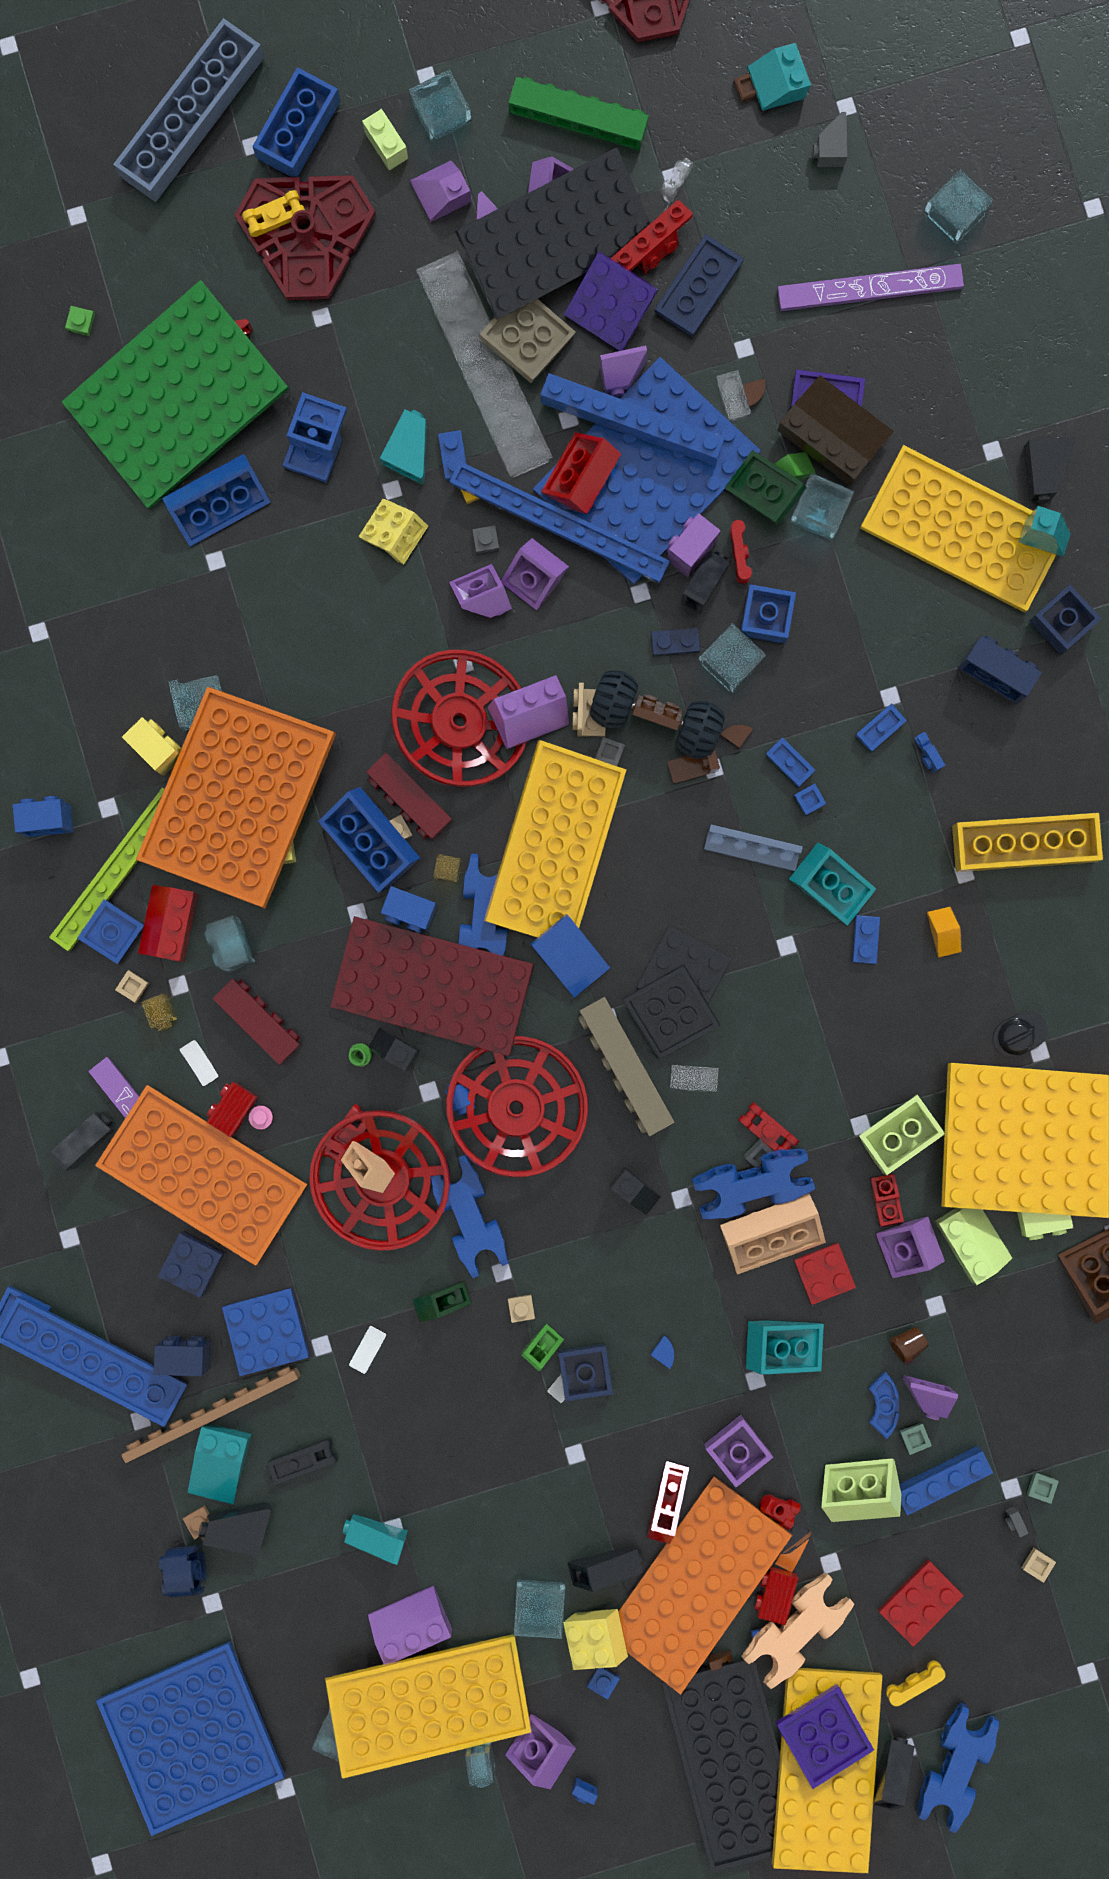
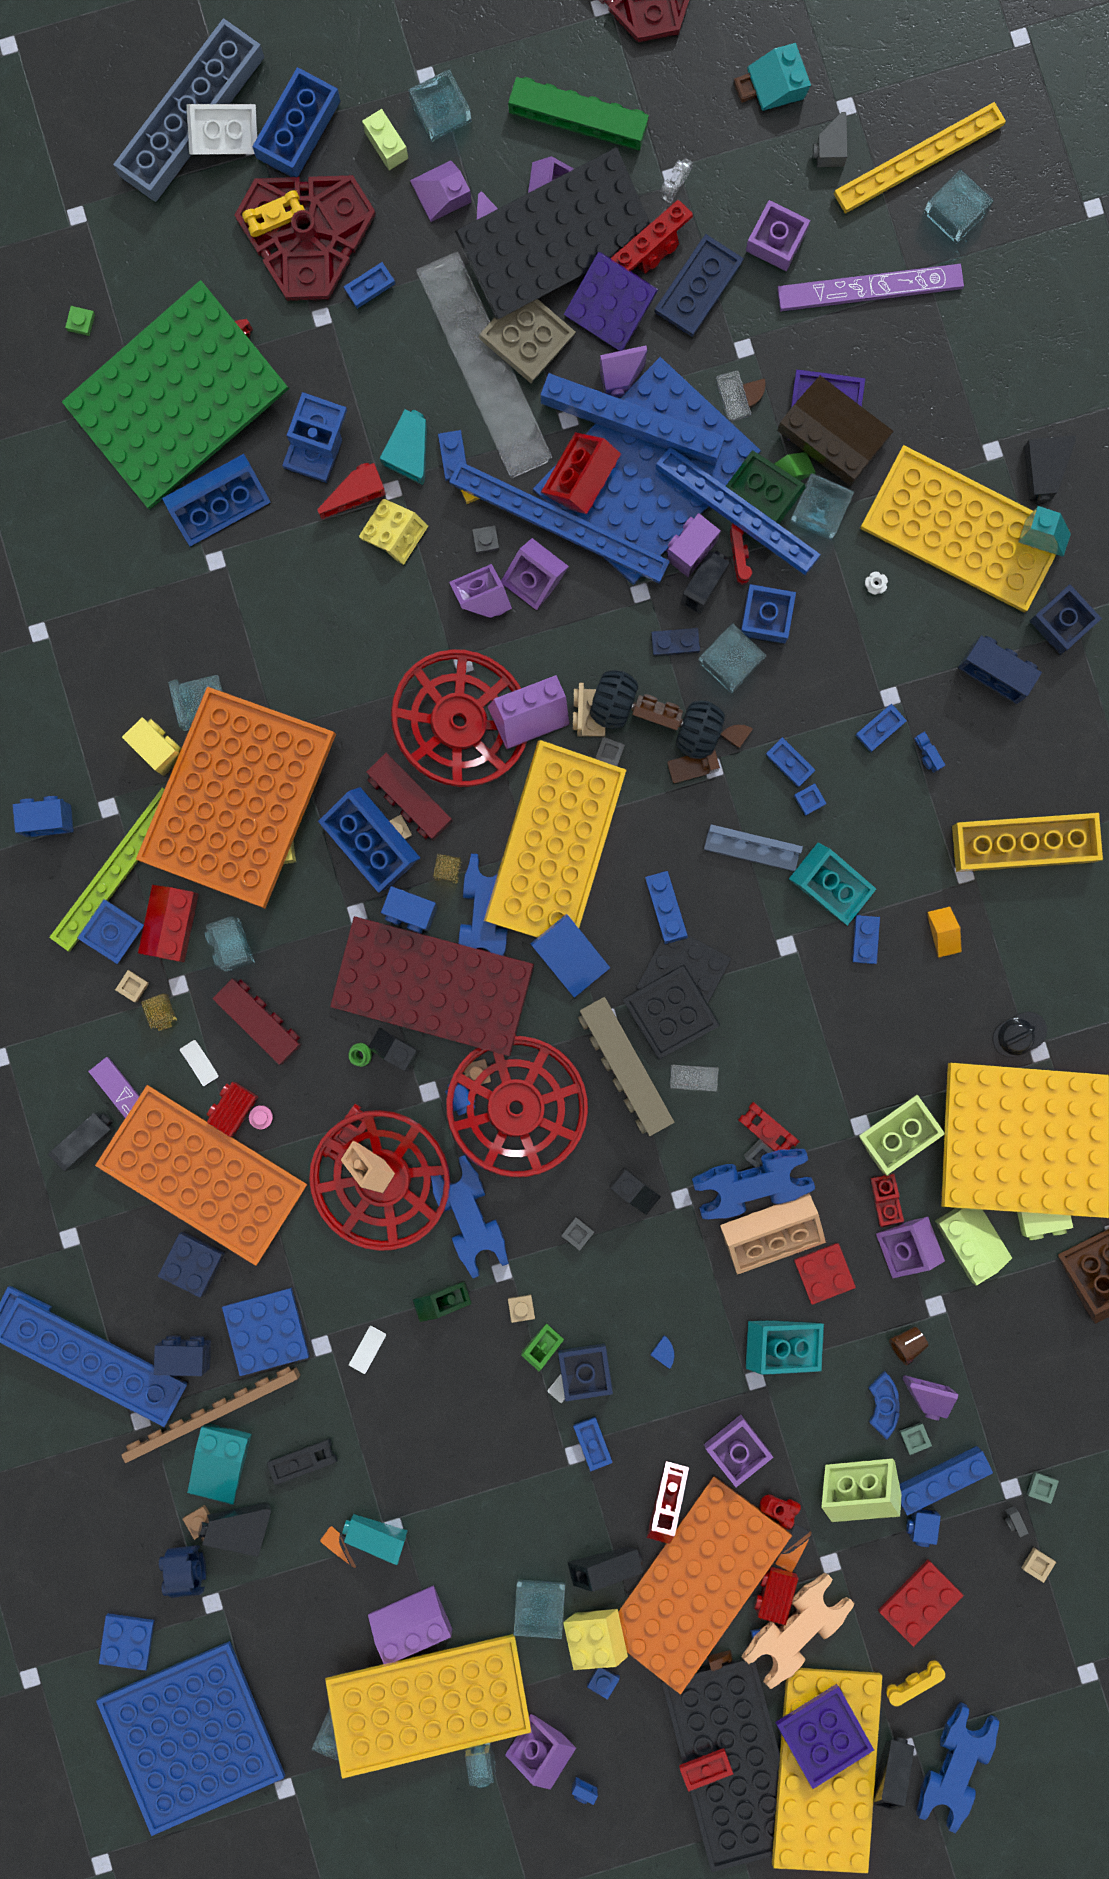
none -> blue plate [99,1613,155,1671]
none -> white plate [186,104,257,154]
none -> red slope [317,463,386,519]
none -> sticker [320,1526,366,1568]
none -> blue plate [344,262,395,309]
none -> medium nougat plate [464,1059,491,1084]
none -> dark grey plate [561,1217,594,1251]
none -> blue plate [573,1416,613,1471]
none -> blue plate [645,871,688,944]
none -> blue plate [655,447,821,575]
none -> red plate [679,1748,733,1792]
none -> medium lavender brick [746,200,811,272]
none -> yellow plate [834,102,1006,213]
none -> white plate [865,572,888,595]
none -> blue brick [906,1509,941,1547]

